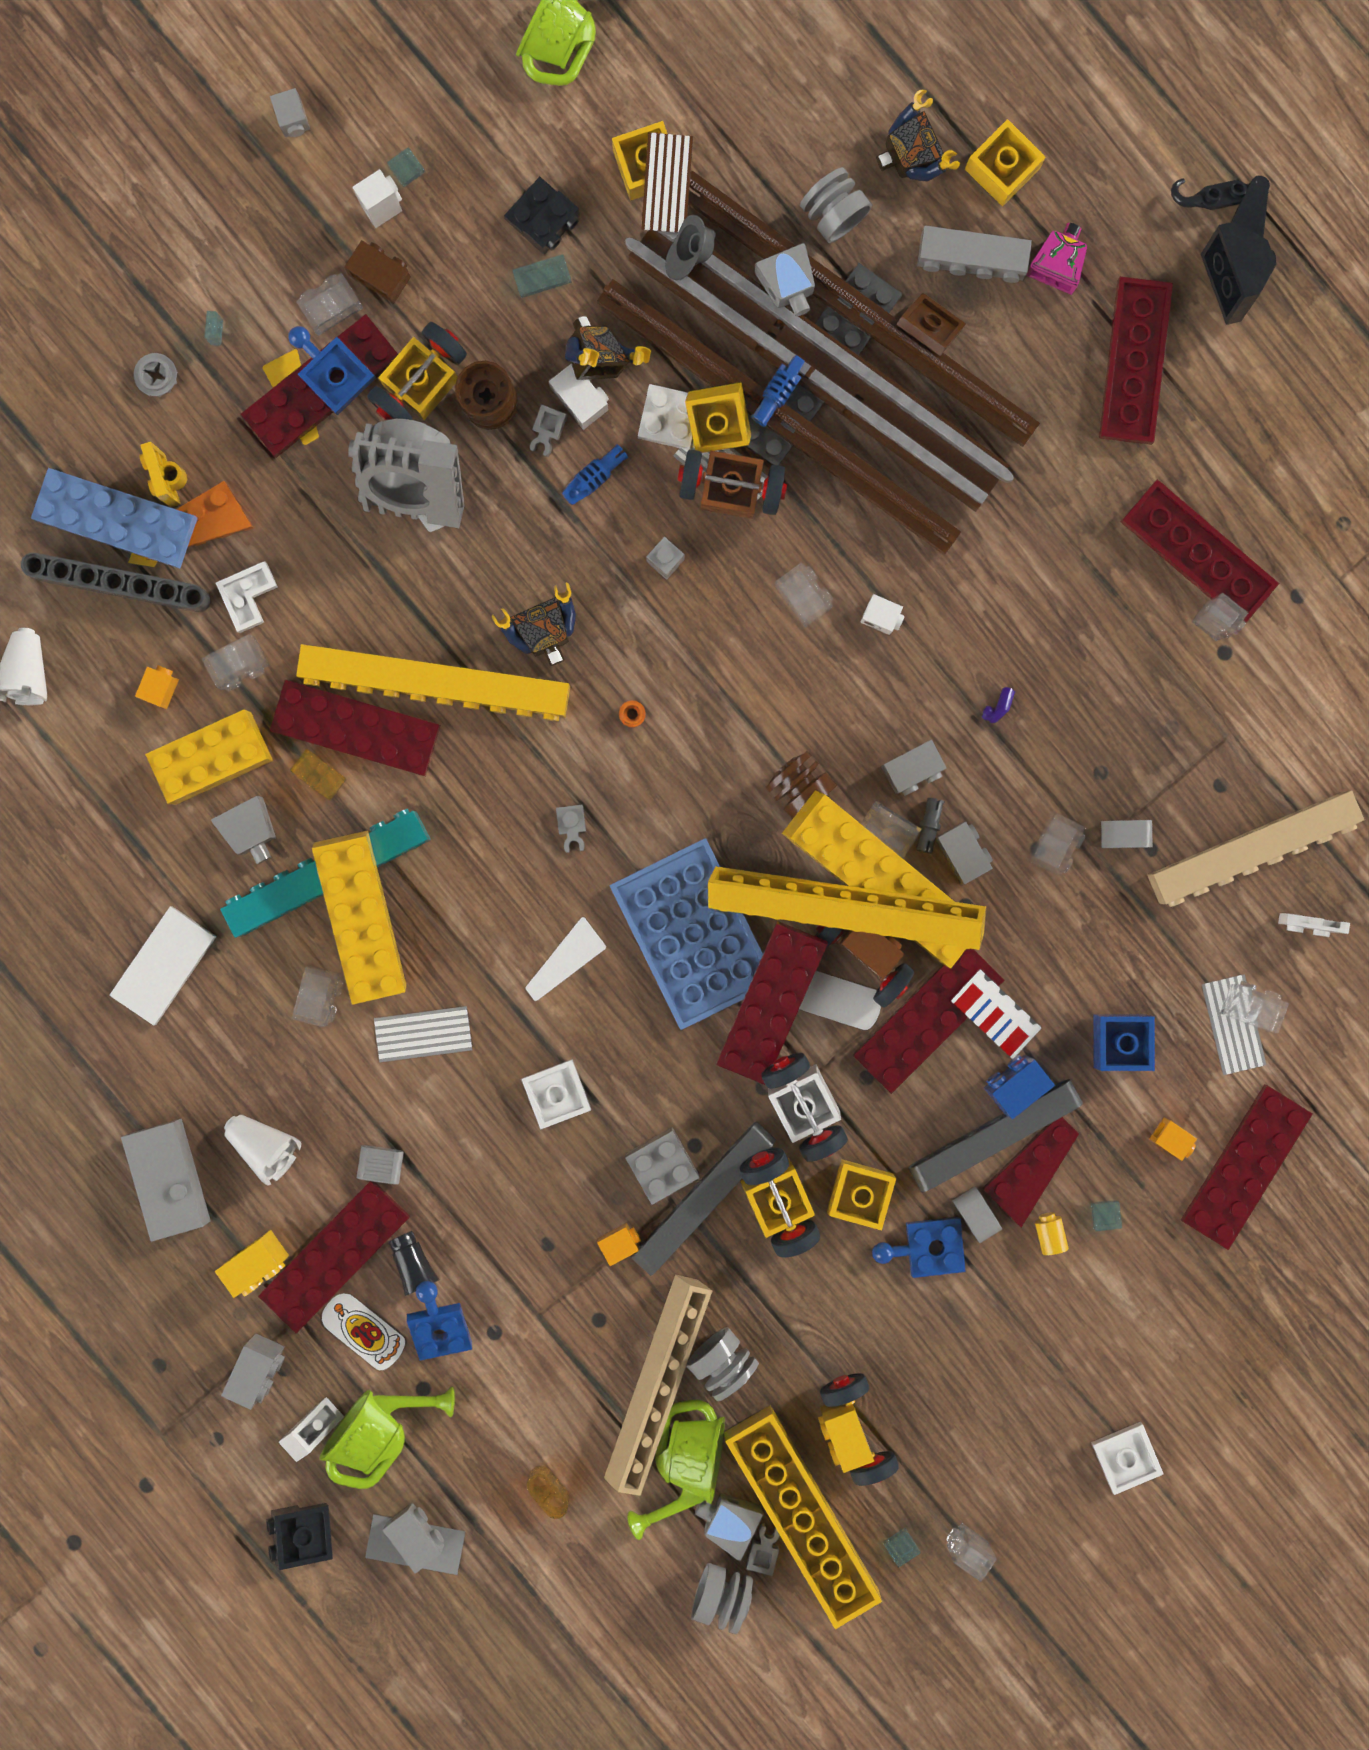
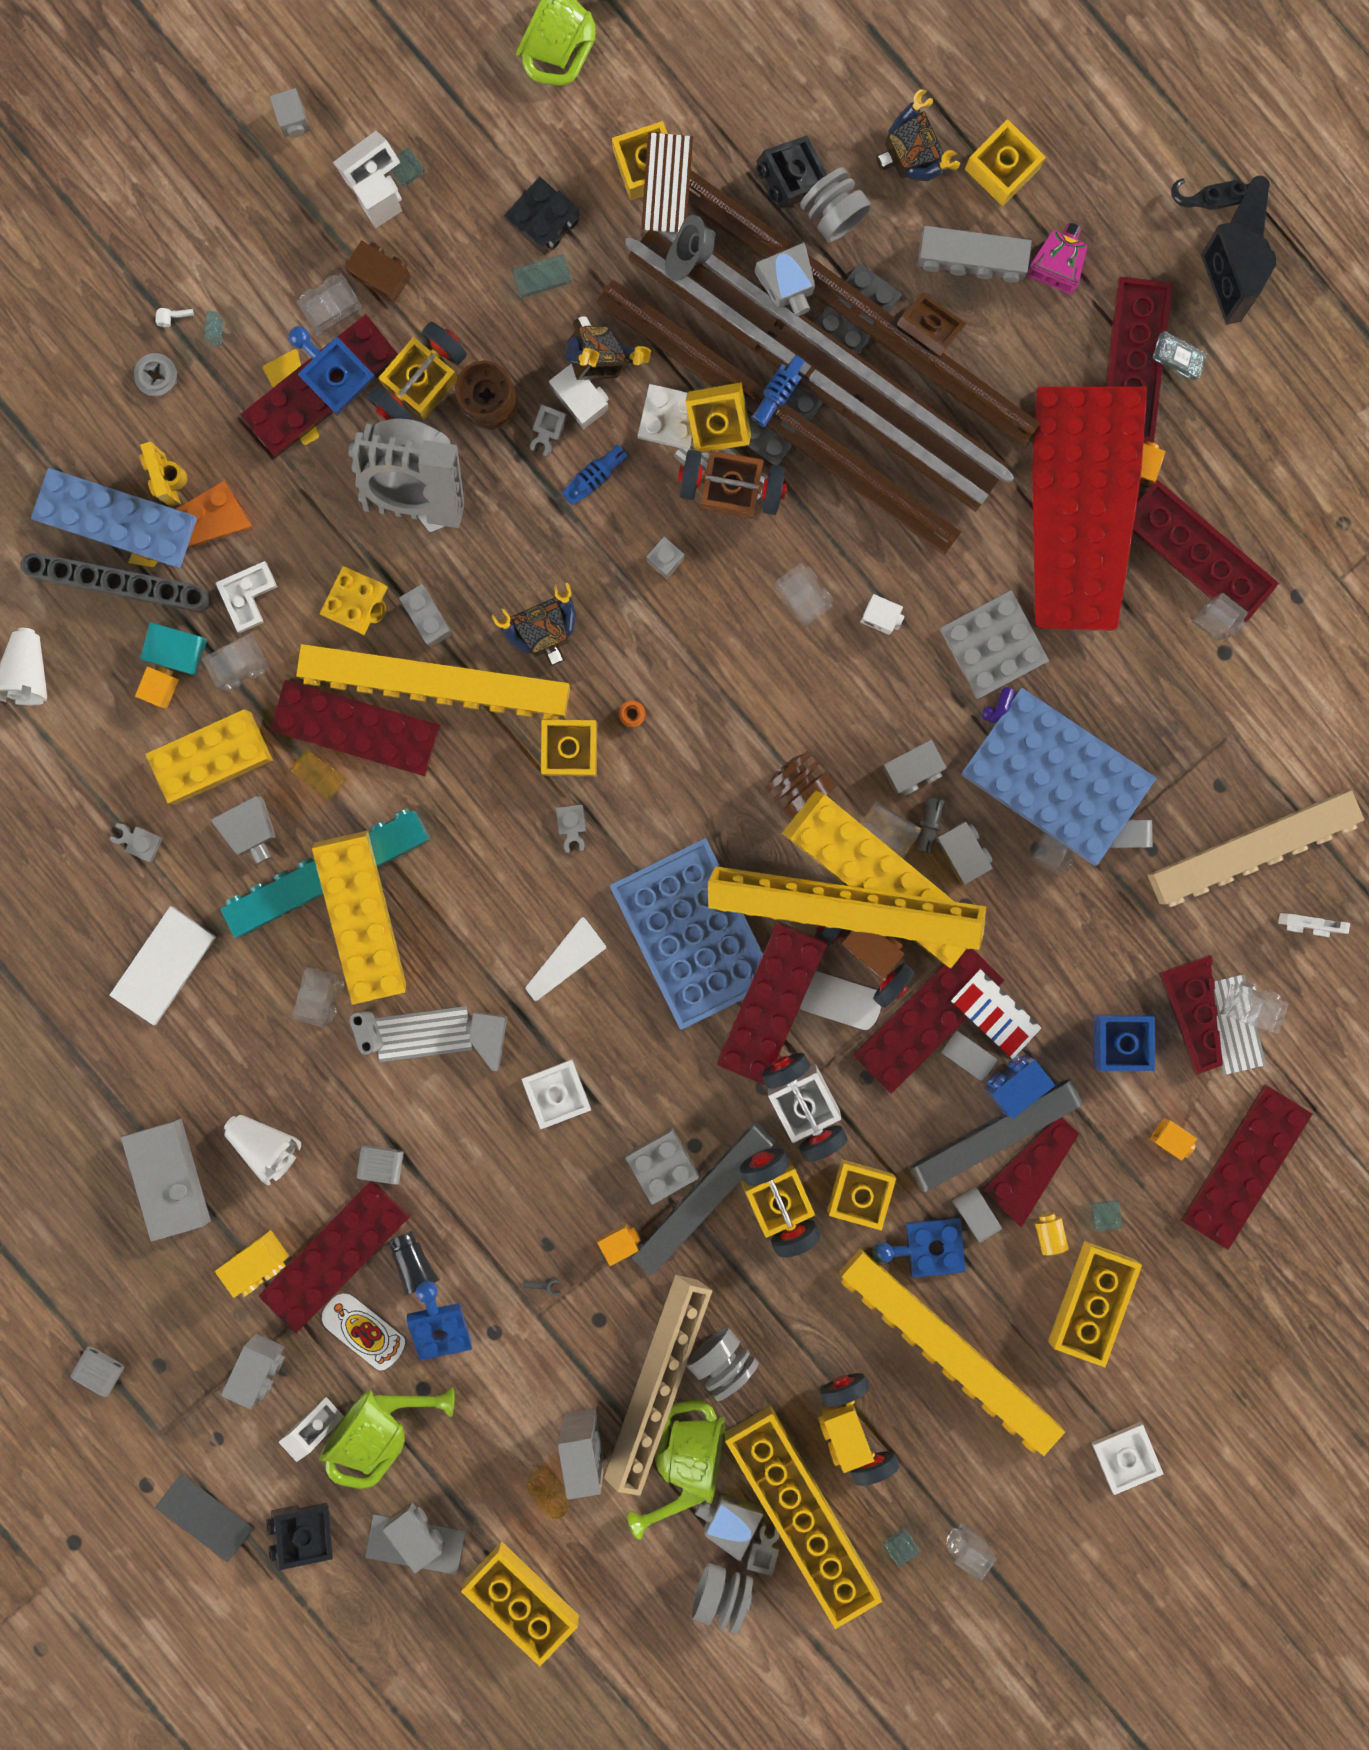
none -> light grey piece [70,1346,124,1397]
none -> light grey plate [110,823,163,862]
none -> teal piece [140,622,207,676]
none -> white hand [155,308,194,327]
none -> dark grey sticker [155,1473,254,1562]
none -> yellow plate [319,566,388,635]
none -> white brick [333,131,401,191]
none -> light grey piece [350,1010,383,1055]
none -> light grey brick [399,584,454,648]
none -> yellow brick [461,1541,579,1667]
none -> light grey slope [466,1011,507,1071]
none -> dark grey hand [524,1277,561,1296]
none -> yellow brick [541,720,597,777]
none -> light grey brick [558,1408,605,1500]
none -> black plate [756,135,827,209]
none -> yellow brick [839,1248,1065,1456]
none -> light grey plate [939,590,1049,699]
none -> light grey beam [941,1031,998,1082]
none -> medium blue plate [961,688,1157,867]
none -> red wing [1032,387,1147,631]
none -> yellow brick [1048,1241,1142,1367]
none -> light orange brick [1140,442,1166,487]
none -> tile [1153,332,1207,380]
none -> dark red wing [1159,955,1223,1074]

